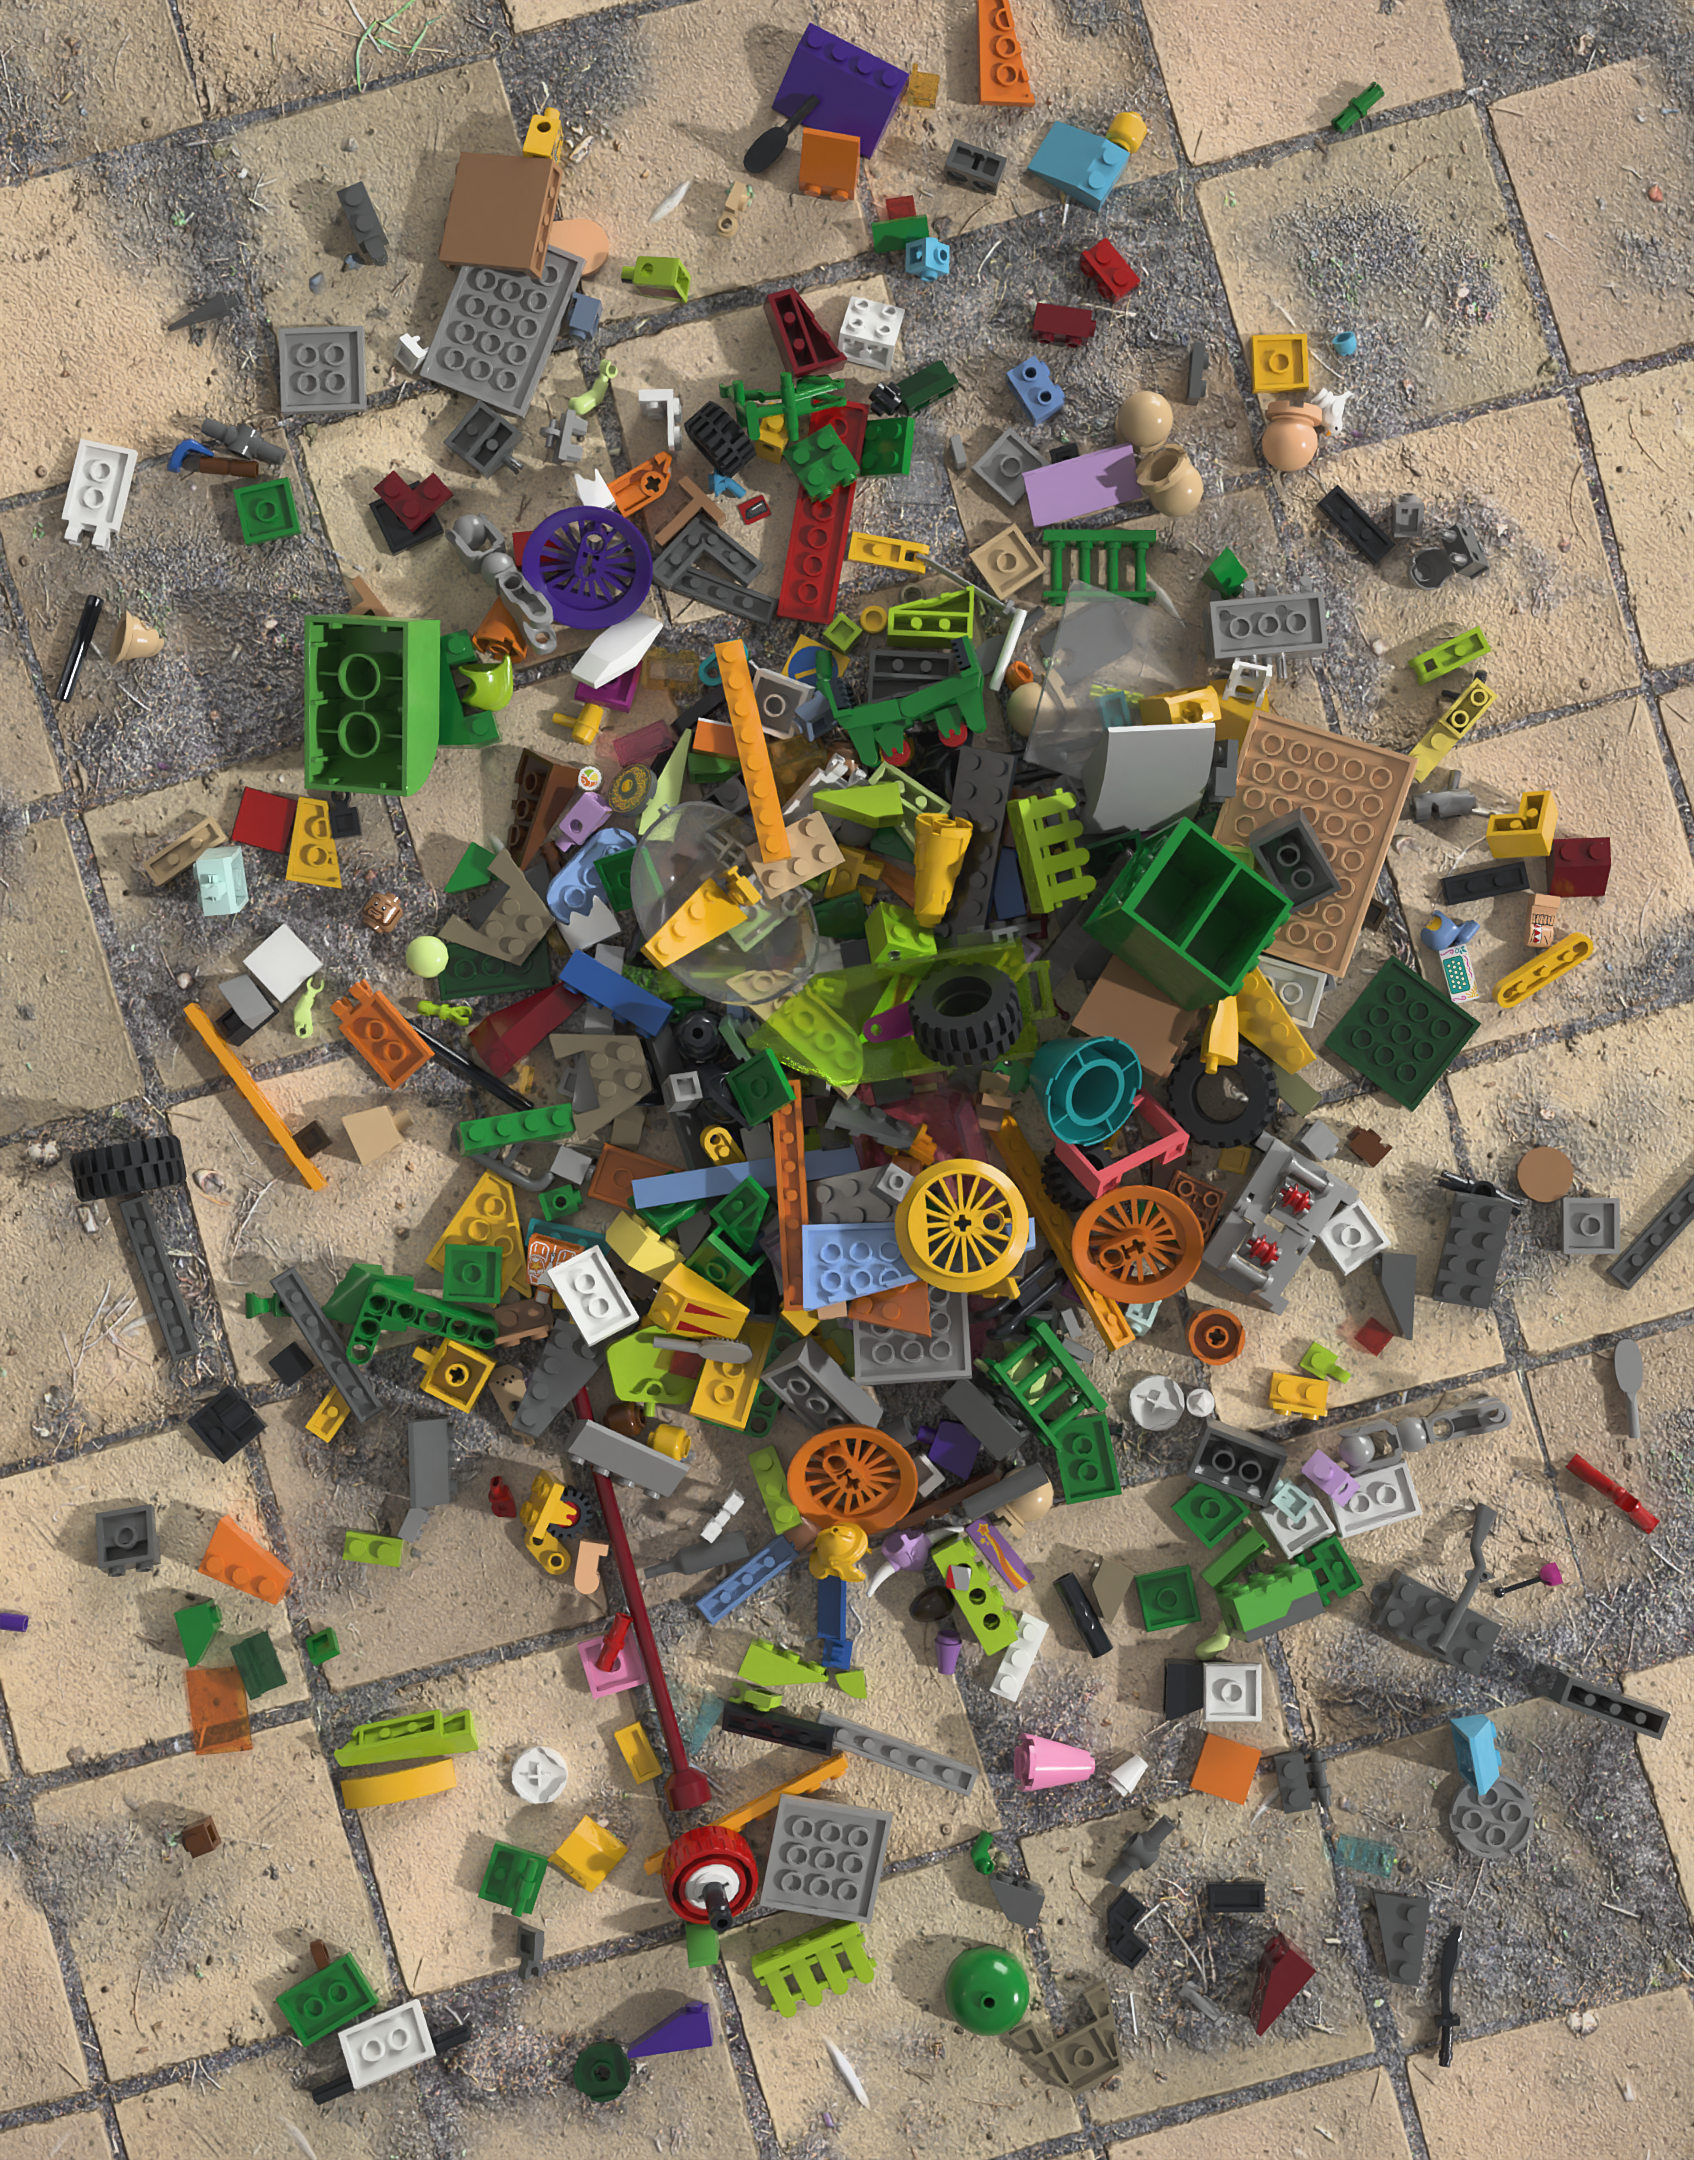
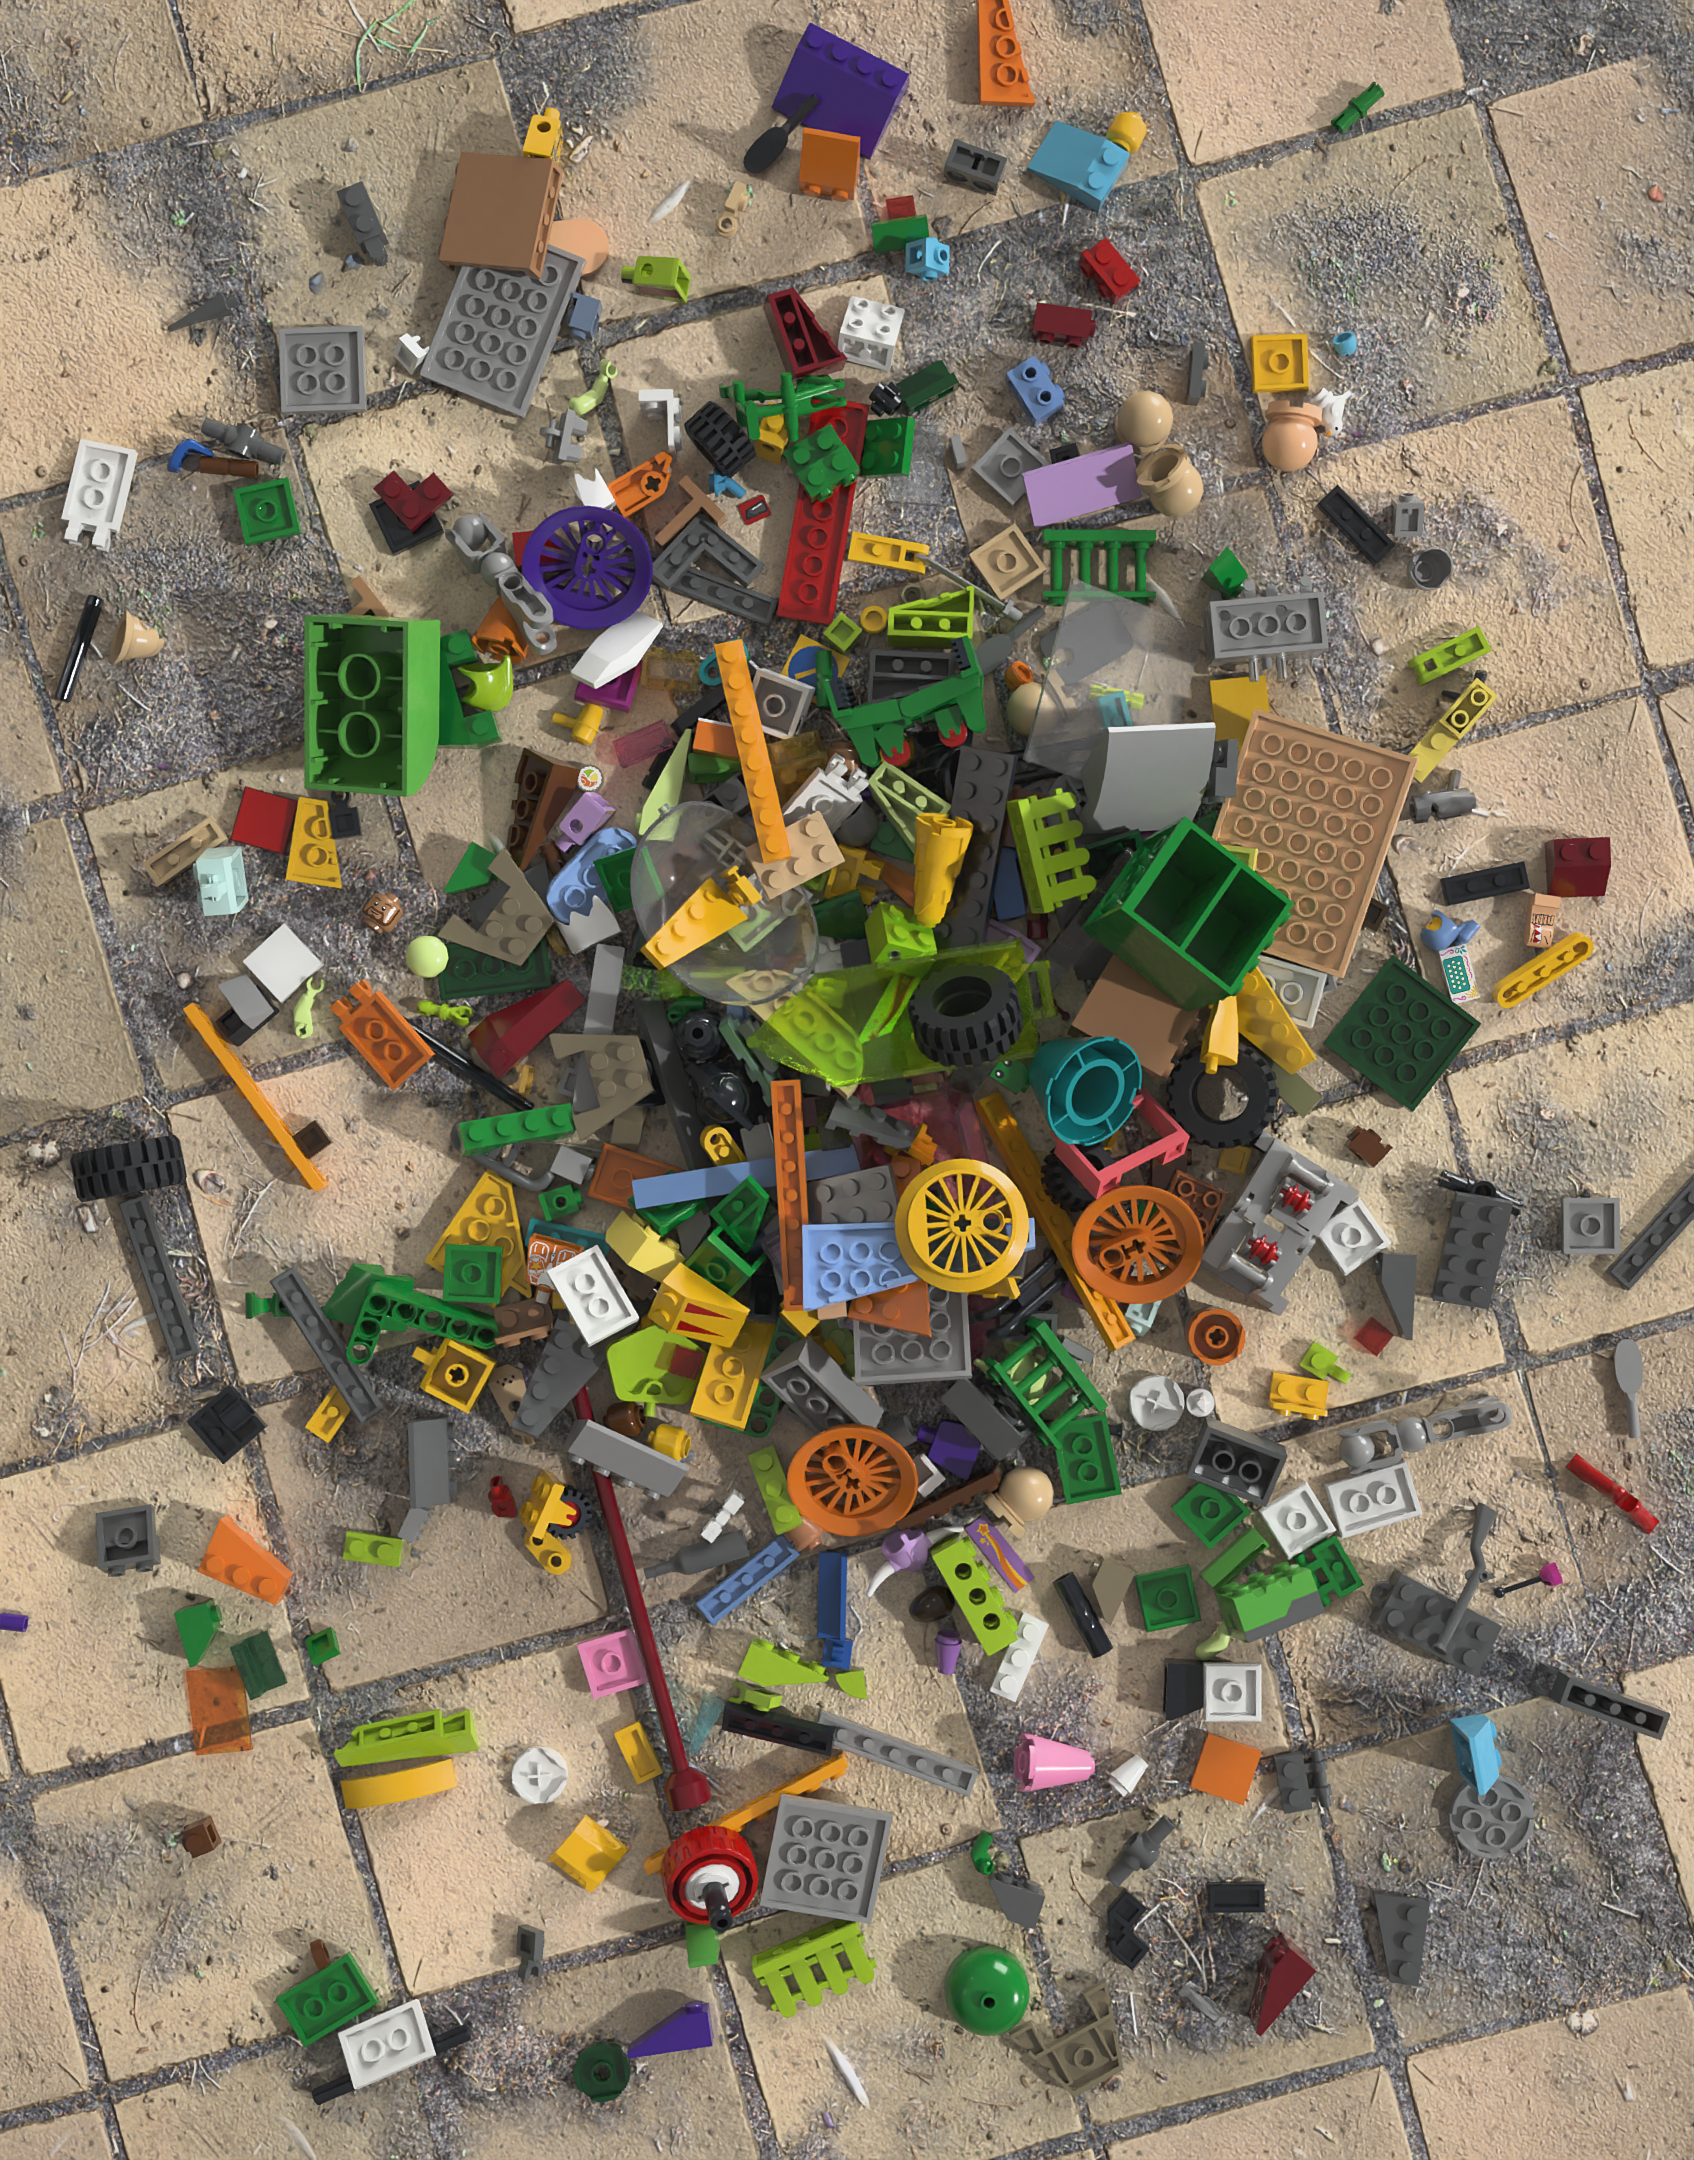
black piece [268,1341,315,1387] -> none
tan torso [341,1106,414,1167] -> none
dark grey plate [444,399,524,480] -> none
green plate [478,1840,549,1917] -> none
blue brick [558,948,676,1039] -> none
light nougat leg [574,1537,610,1594] -> none
red pin [595,1612,633,1672] -> none
tile [607,763,658,818] -> none
light grey piece [653,1336,753,1363] -> none
light grey brick [661,1071,703,1113] -> none
green plate [725,1048,797,1126] -> none
clear yellow tile [785,1070,811,1094] -> none
sand blue brick [791,690,838,742] -> none
yellow helmet [809,1522,872,1582] -> none
lime slope [813,781,903,828] -> none
magenta piece [863,1000,914,1043] -> none
light grey brick [868,1162,915,1206] -> none
clear yellow panel [908,63,940,110] -> none
light grey sticker [946,1565,971,1591] -> none
dark grey wing [956,916,1042,946] -> none
dark grey piece [962,1462,1049,1521] -> none
medium nougat bracket [971,1071,1012,1132] -> none
white bar [988,608,1027,692] -> none
light grey plate [1057,1307,1082,1339] -> none
yellow hinge [1138,685,1222,726] -> none
white piece [1222,657,1272,708] -> none
dark grey slope [1249,807,1342,915] -> none
light aqua bracket [1269,1477,1315,1524] -> none
light grey slope [1291,1119,1340,1162] -> none
lavender torso [1300,1449,1361,1508] -> none
clear light blue slope [1334,1834,1397,1879] -> none
black sword [1434,1926,1462,2068] -> none
dark grey piece [1438,523,1490,580] -> none
yellow brick [1485,790,1558,858] -> none
medium nougat tile [1515,1146,1573,1202] -> none

